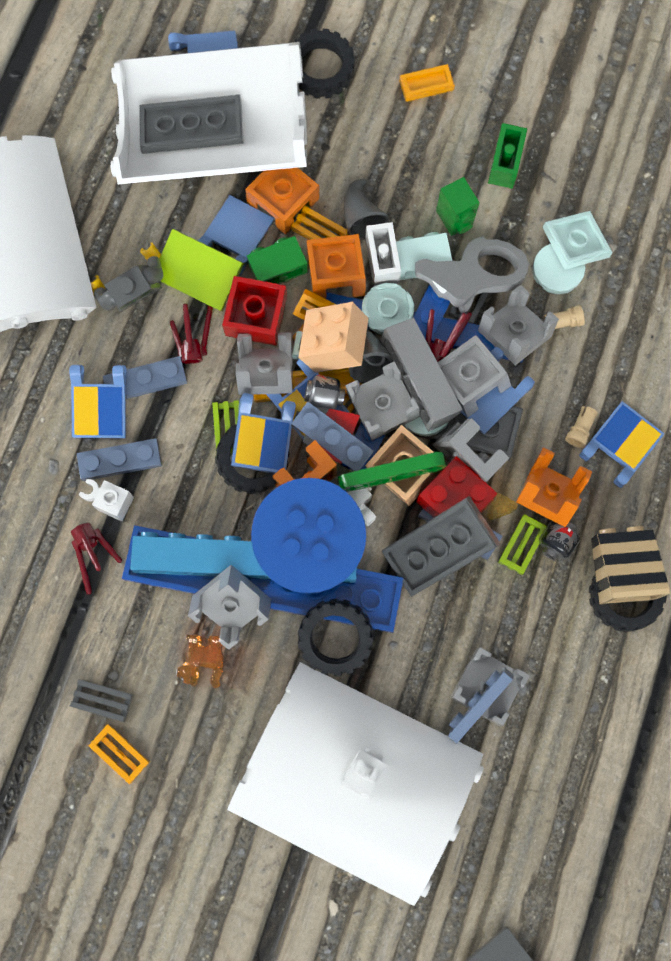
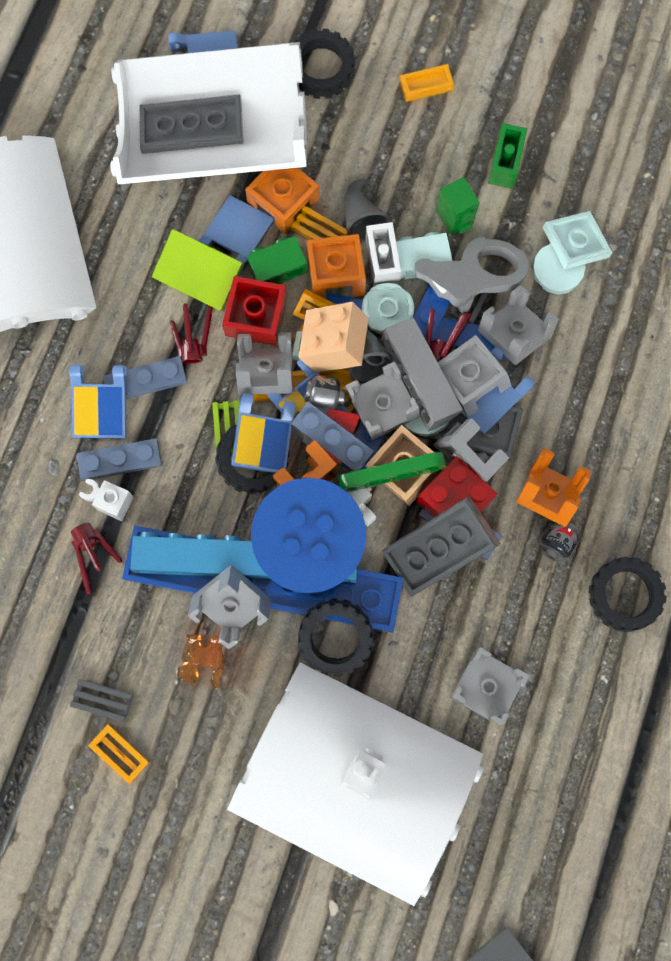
dark grey torso [90,242,163,313] -> none
sand blue plate [448,668,514,743] -> none
clear yellow slope [488,492,518,521] -> none
lime tile [498,514,547,575] -> none
tan pin [543,305,585,329] -> none
tan pin [565,406,598,448] -> none
flag [579,401,664,488] -> none
slope [591,526,670,604] -> none

